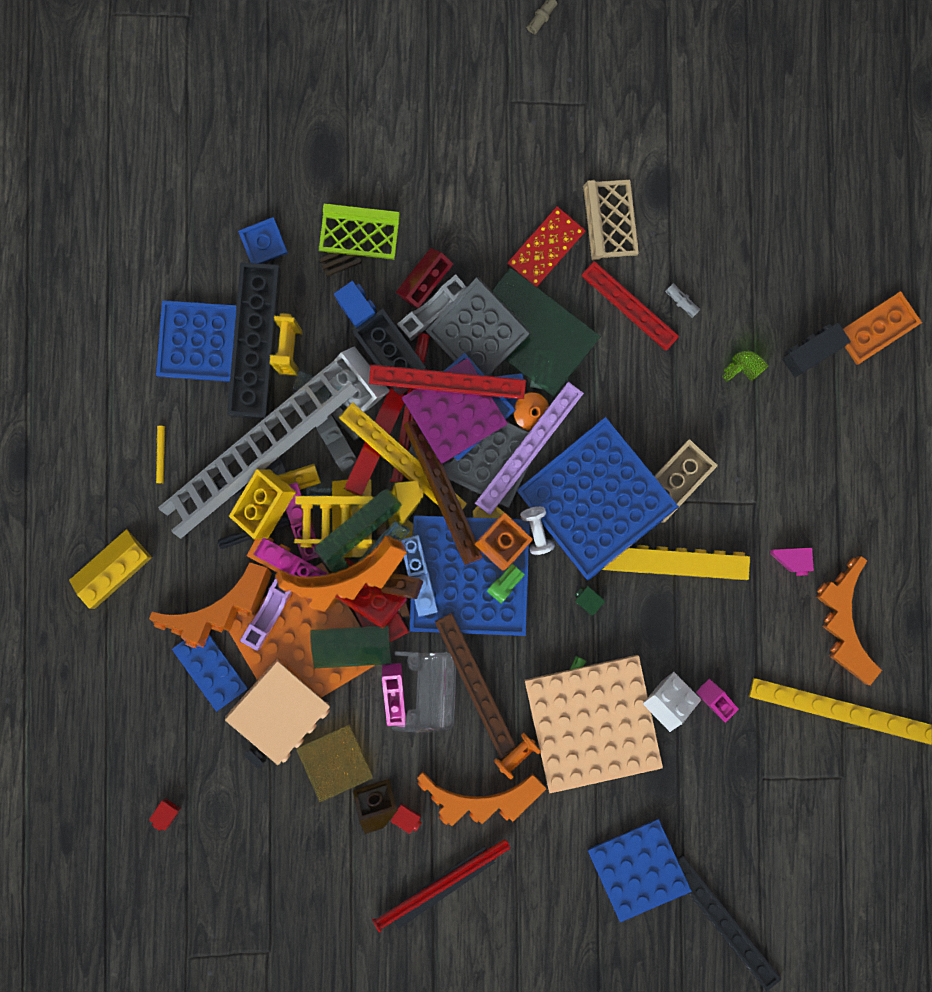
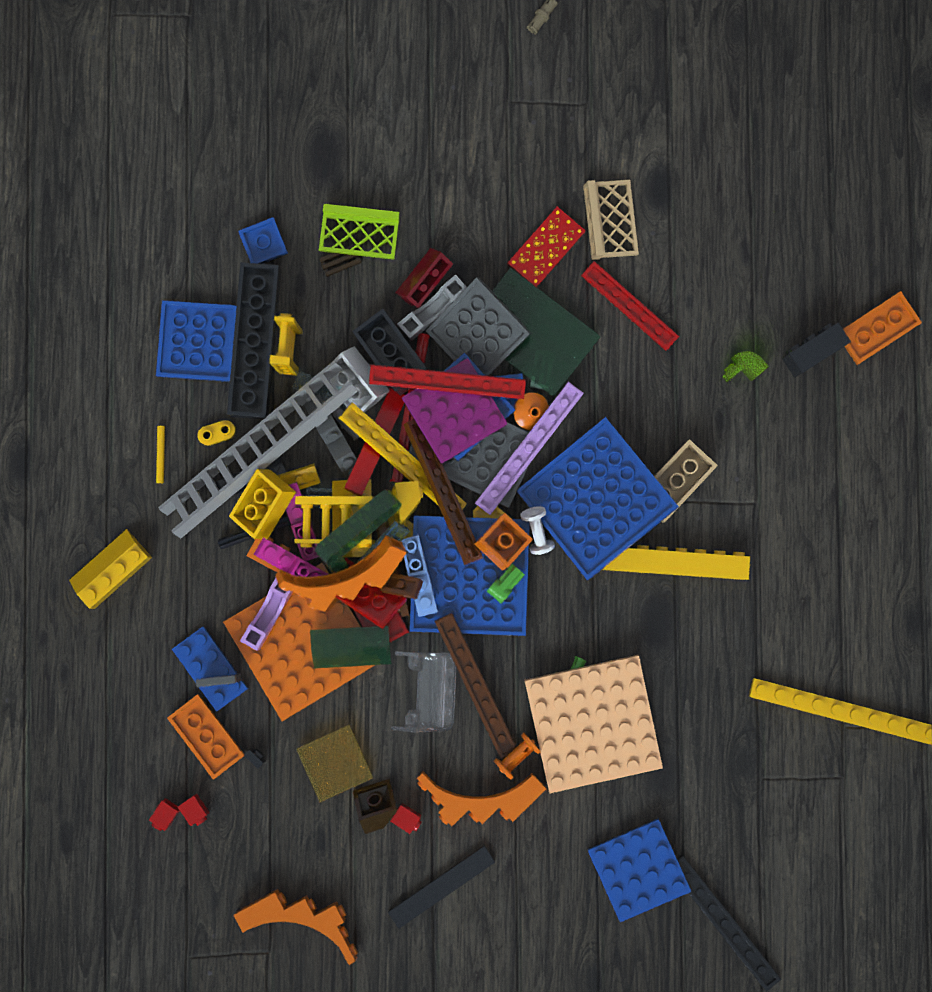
orange arch [149,563,272,648] -> none
light nougat panel [225,658,330,765] -> none
blue brick [334,281,377,328] -> none
red axle [372,839,511,932] -> none
dark pink slope [382,663,406,726] -> none
dark green brick [574,586,605,616] -> none
white brick [643,672,701,732] -> none
light grey pin [665,283,701,318] -> none
dark pink slope [696,679,739,723] -> none
dark pink slope [770,548,814,576] -> none
orange arch [816,556,882,685] -> none
none -> orange plate [167,694,245,780]
none -> red brick [178,794,210,826]
none -> dark grey tile [196,673,241,687]
none -> yellow plate [198,420,236,446]
none -> orange arch [234,889,358,965]

